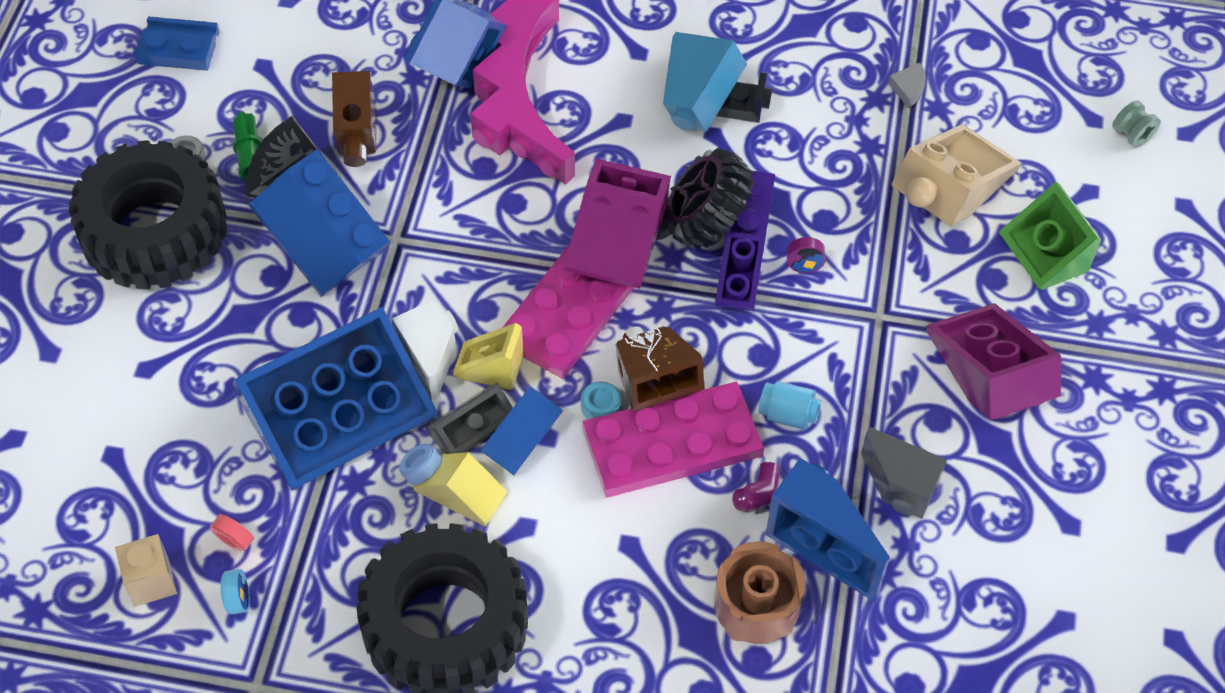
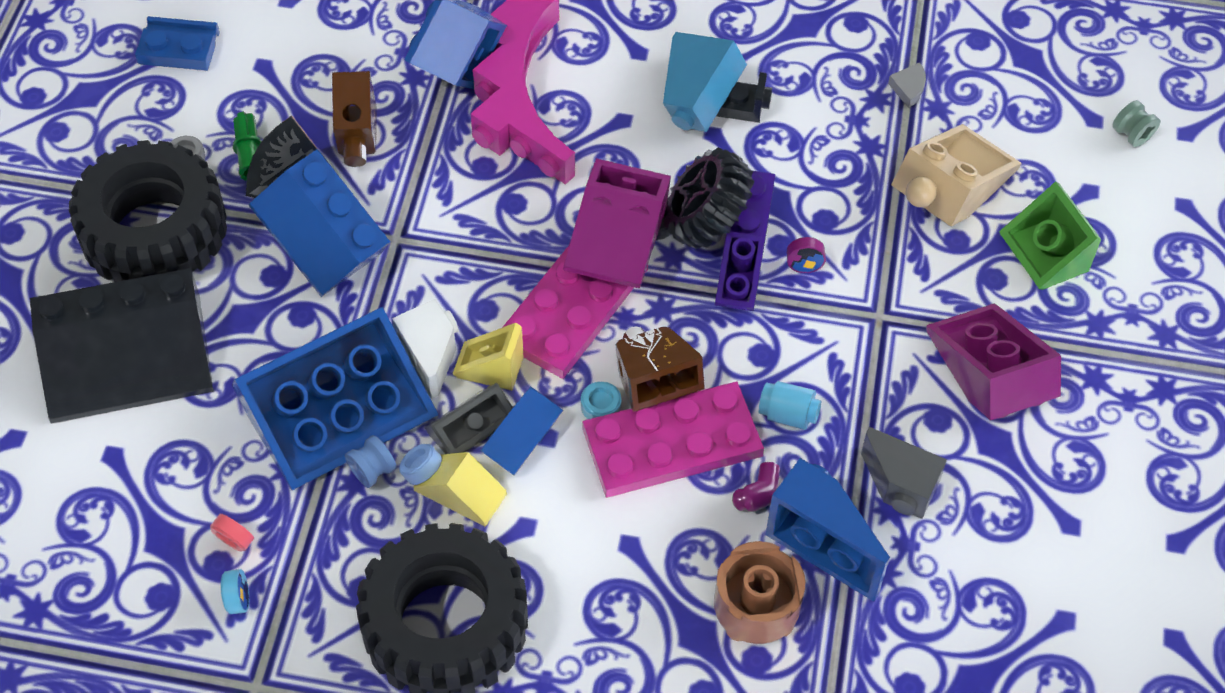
tan brick [115,534,177,607] -> none
none -> black slope [30,268,214,424]
none -> medium blue wheel [345,435,397,488]

